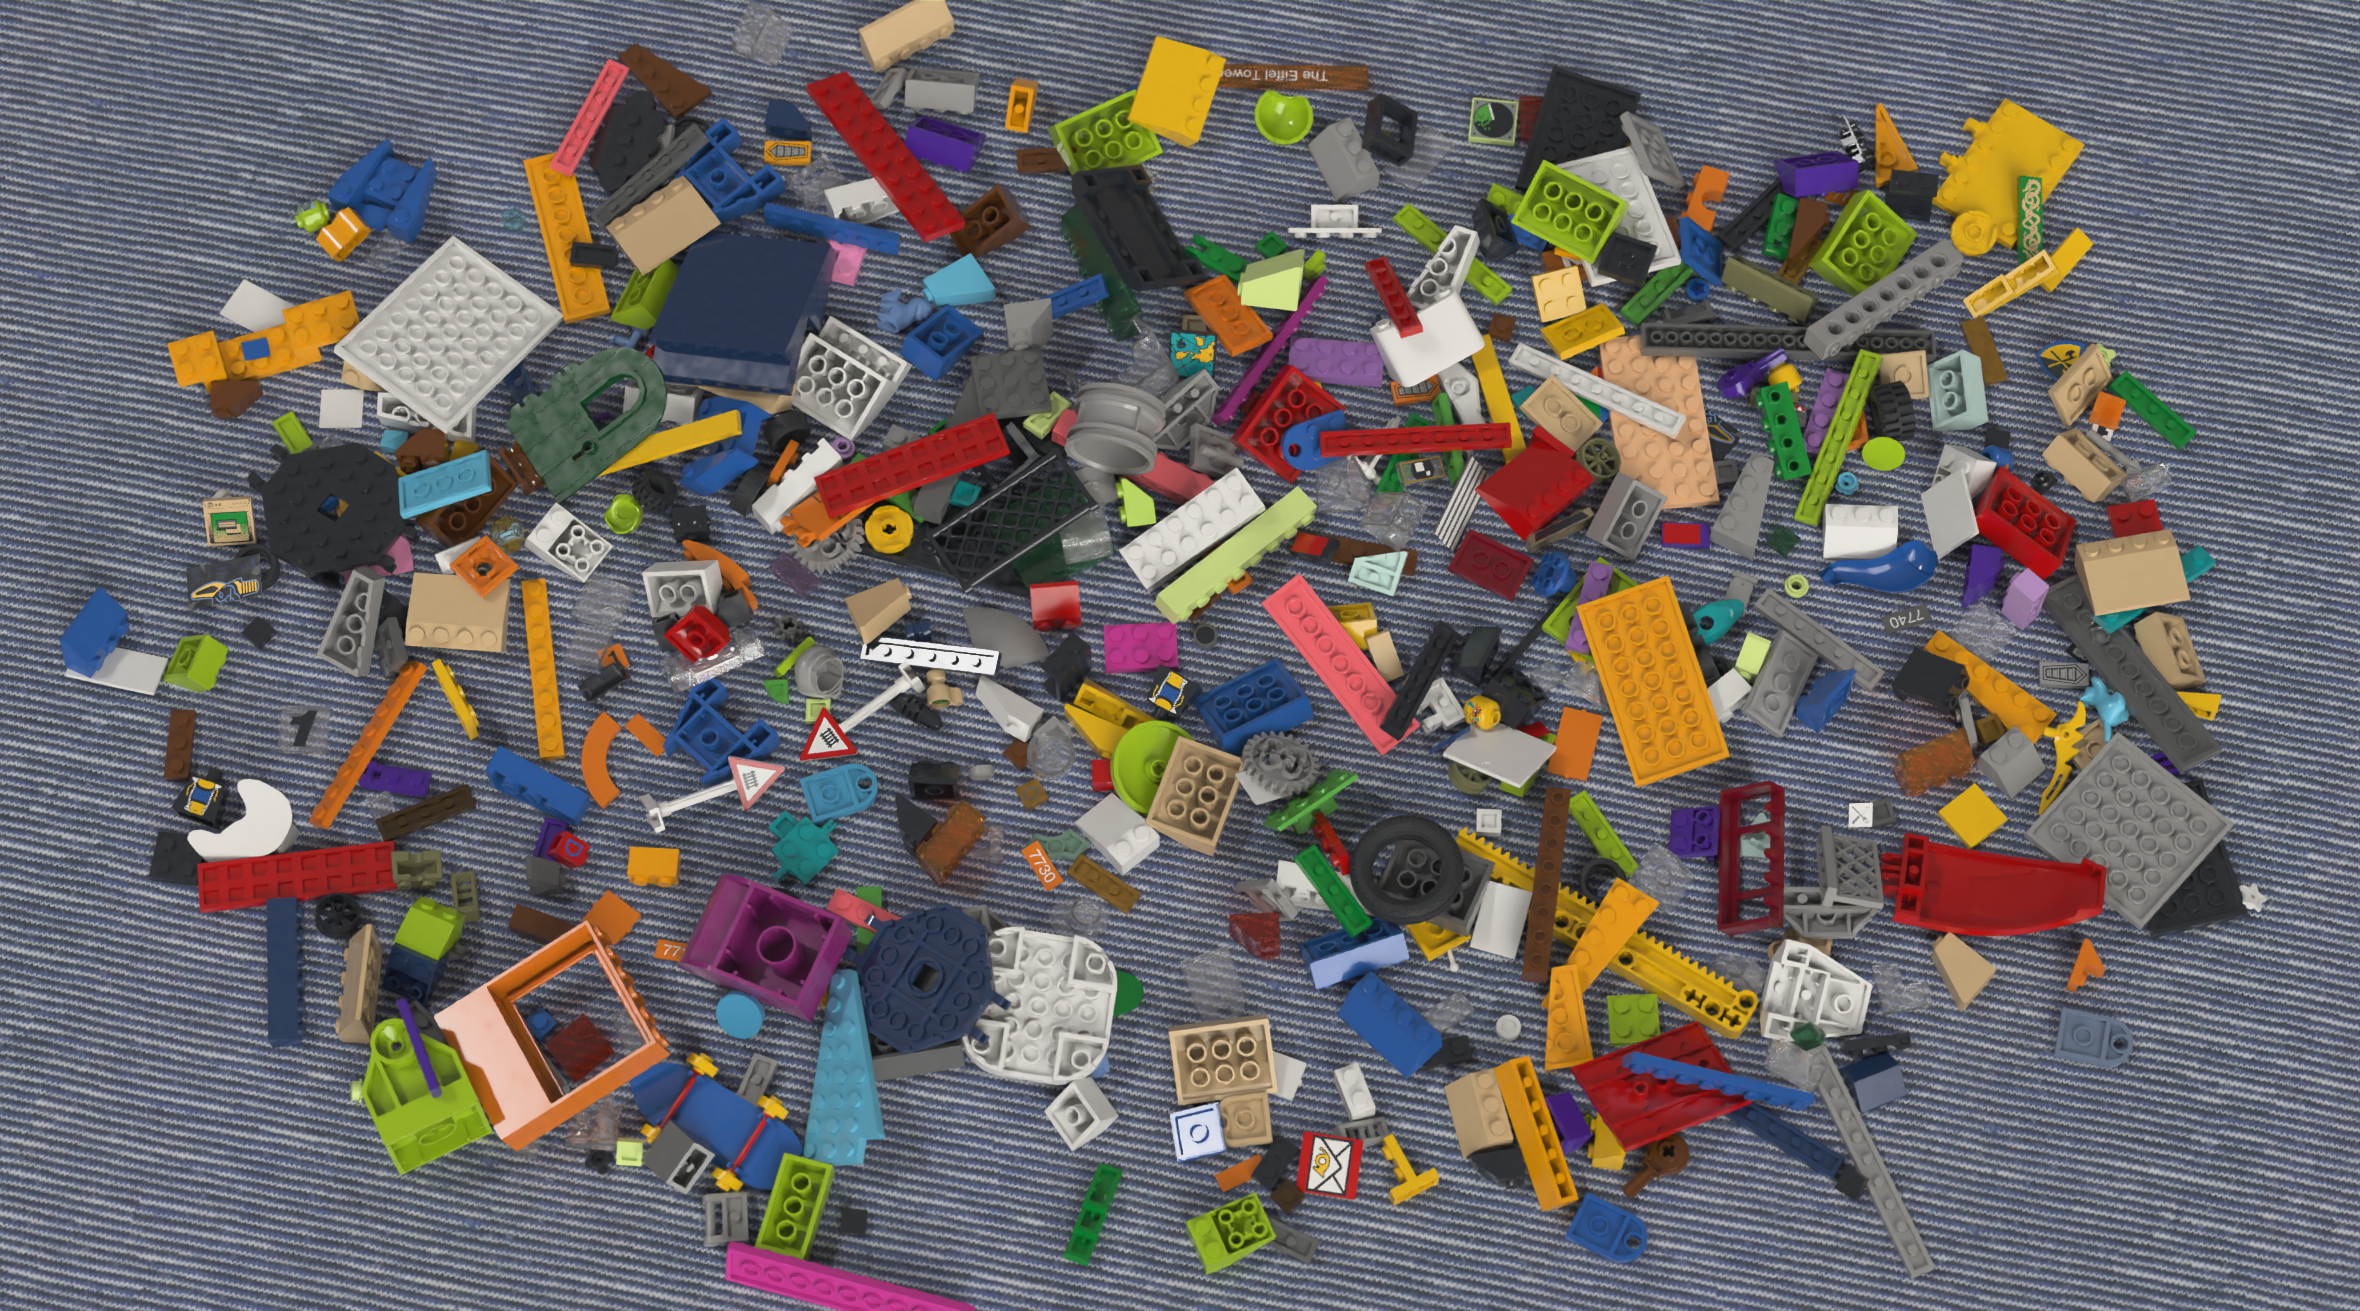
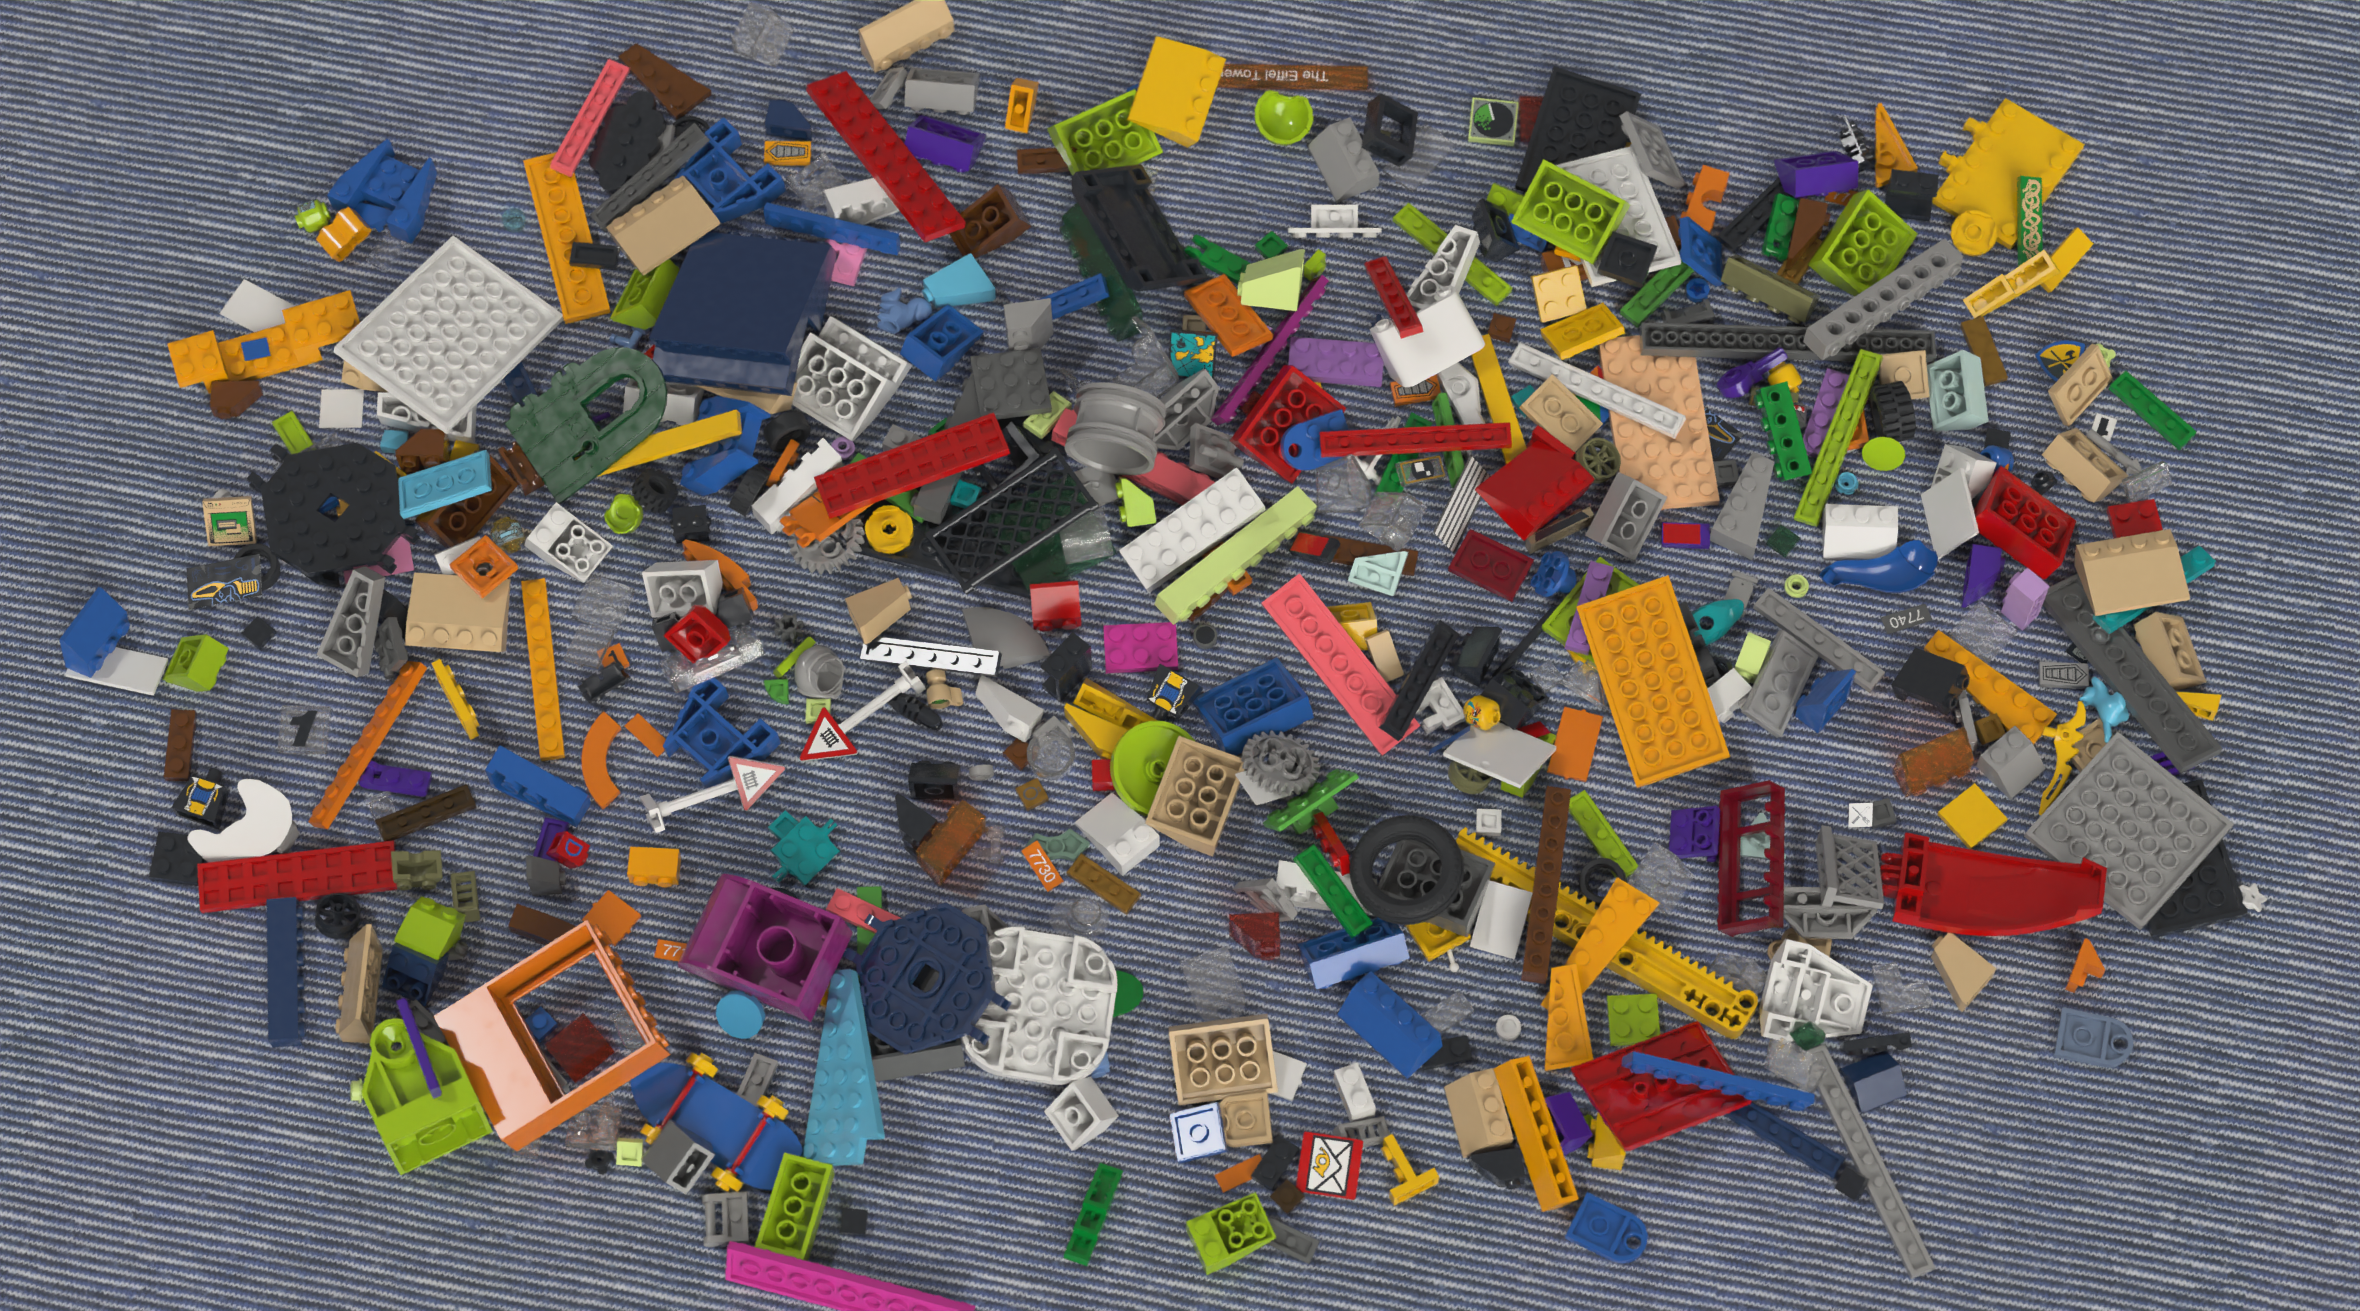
clear purple slope [767,551,822,600] -> none
dark azure plate [799,763,878,825] -> none
dark blue wheel [905,618,932,643] -> none
reddish brown piece [1622,1134,1690,1199] -> none
orange panel [2088,391,2126,430] -> none

